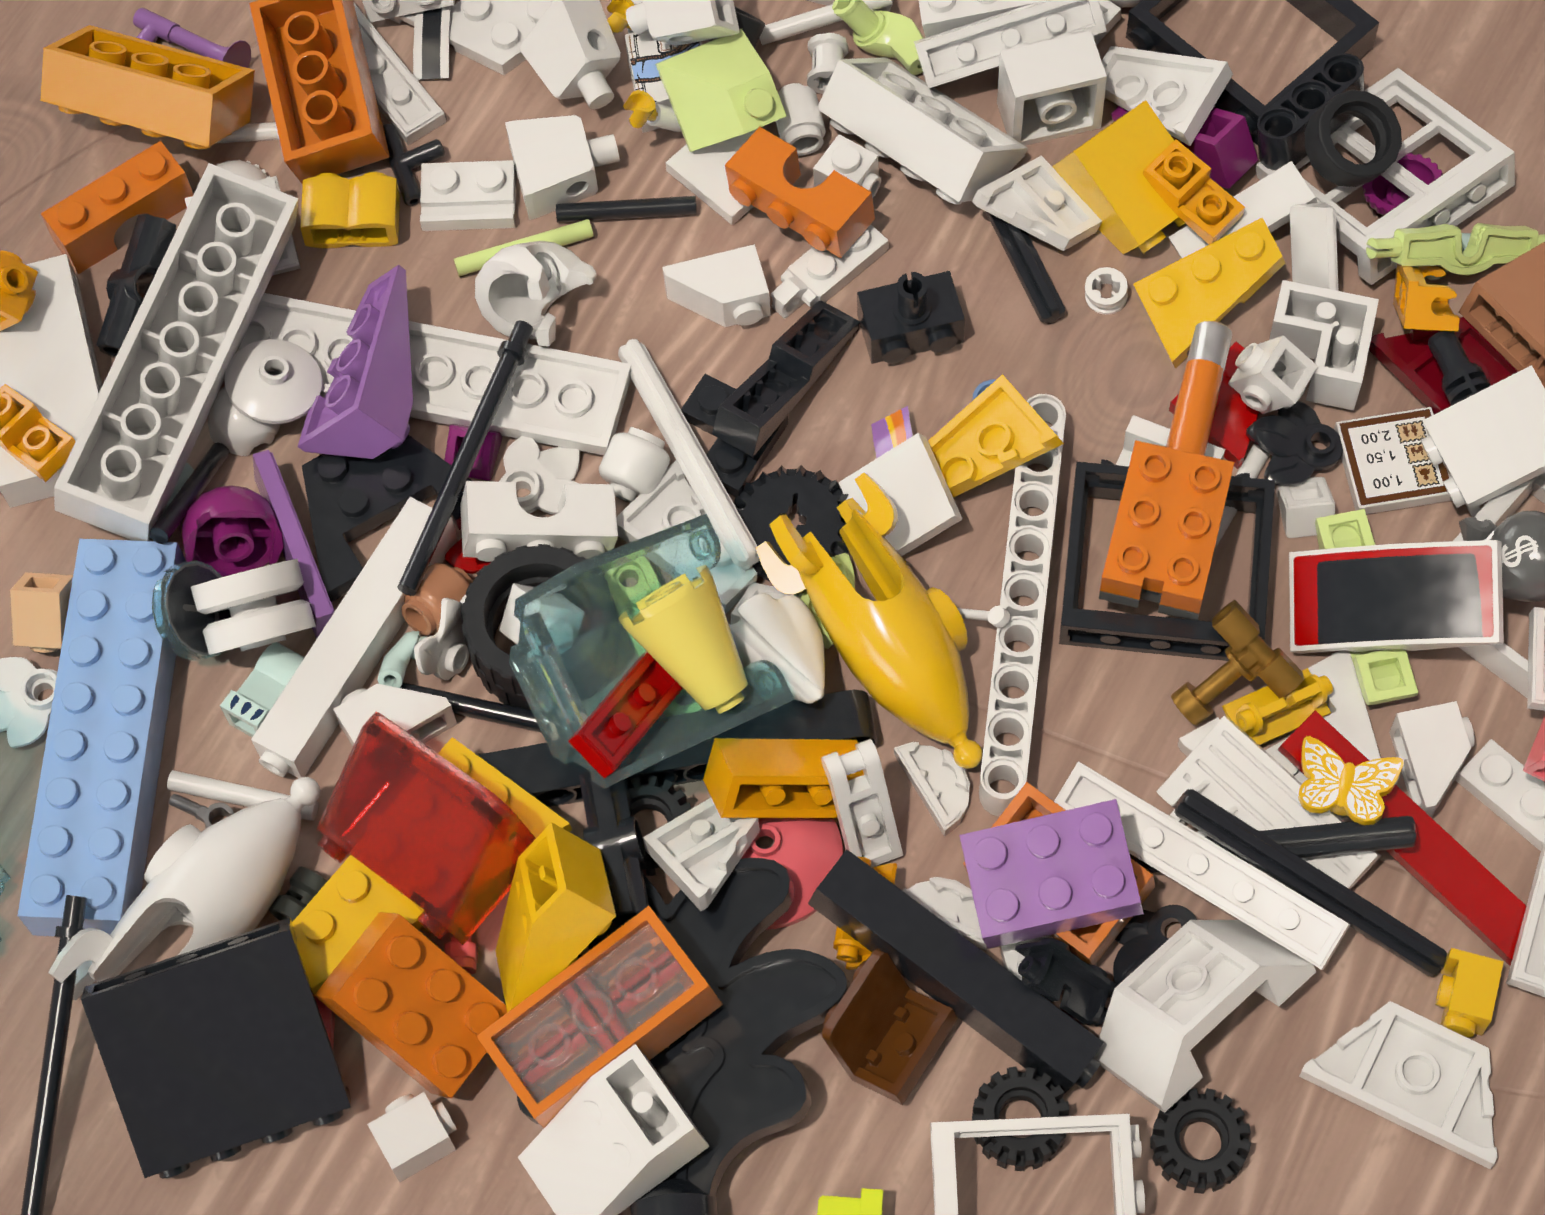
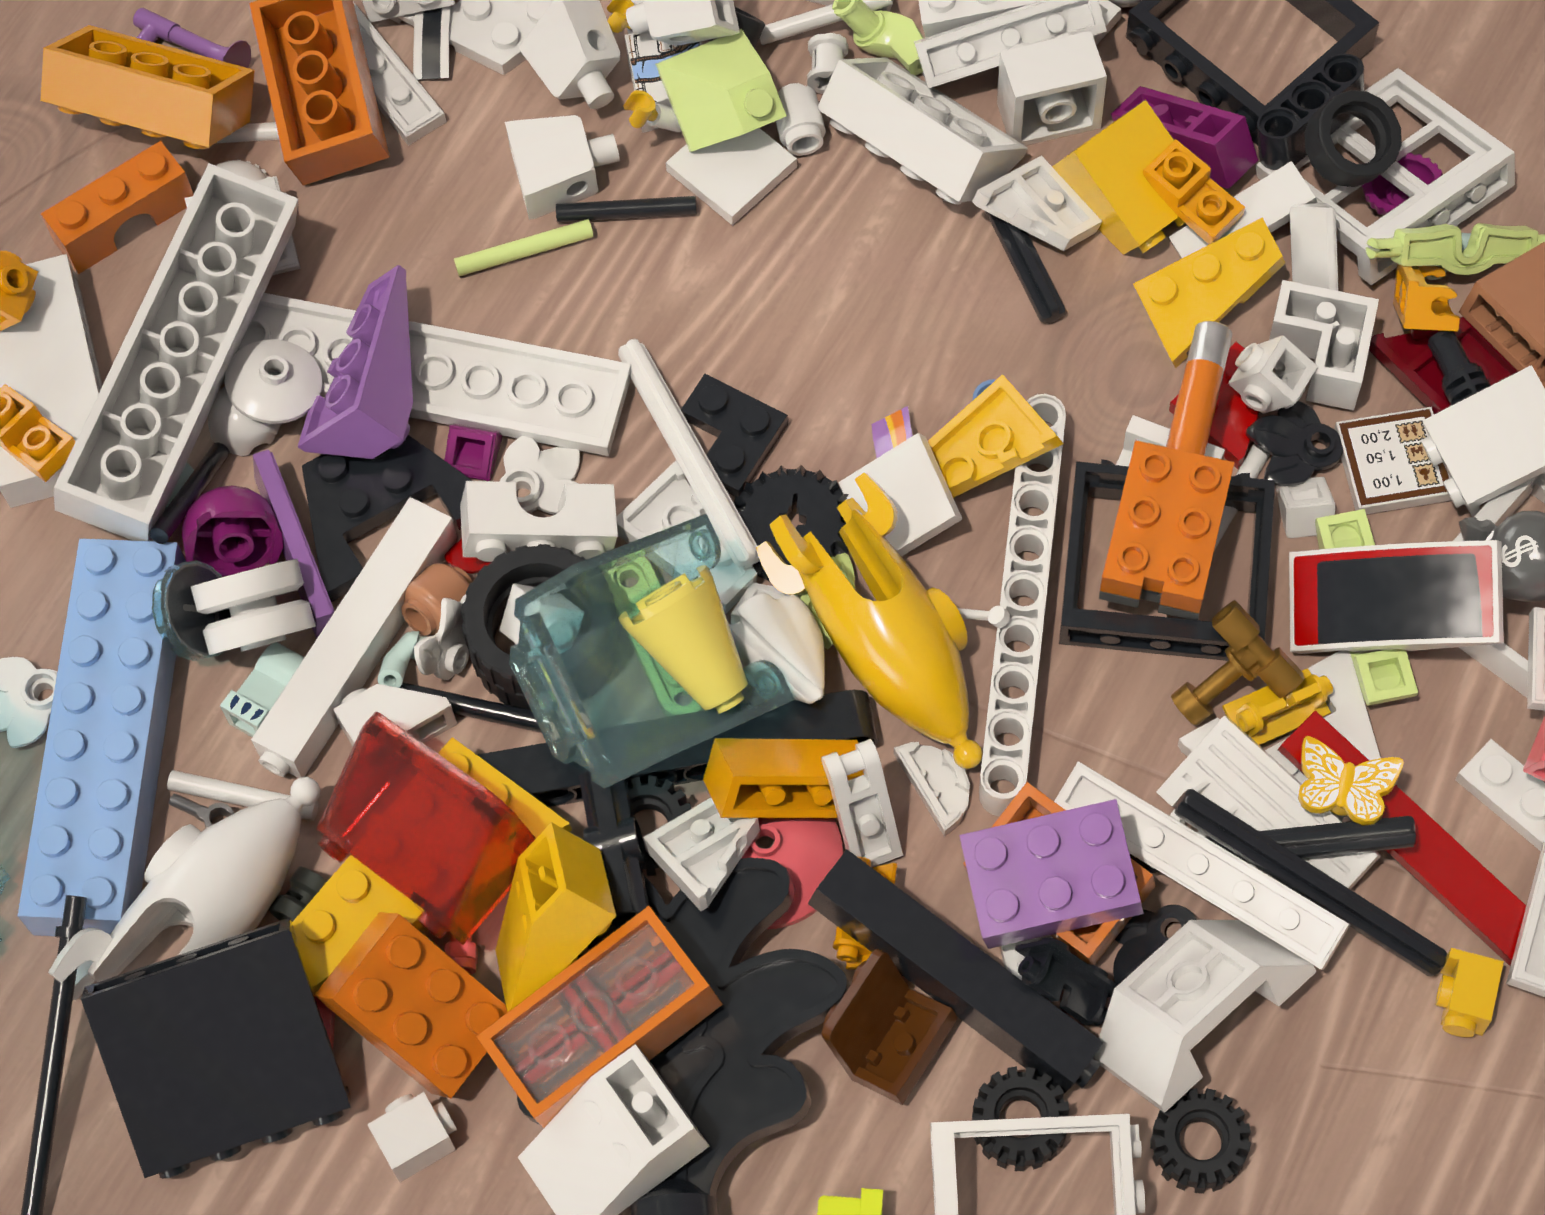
light nougat brick [10,572,73,653] -> none
black piece [96,214,177,358] -> none
yellow brick [300,172,400,248] -> none
black piece [383,124,445,206] -> none
black bar [397,320,533,596] -> none
white plate [420,160,516,231] -> none
white piece [475,241,597,346] -> none
red tile [568,651,683,779] -> none
white head [599,427,670,503] -> none
white slope [662,244,771,327] -> none
black slope [712,300,860,457] -> none
orange arch [725,126,875,258] -> none
white hinge [771,225,889,319] -> none
white brick [813,134,881,198] -> none
black brick [857,271,965,364] -> none
white tile [902,877,986,950] -> none
white bush [1085,267,1128,315] -> none
white wing [1102,46,1233,146] -> none
white wing [1299,1001,1497,1169] -> none
white slope [1389,701,1475,817] -> none

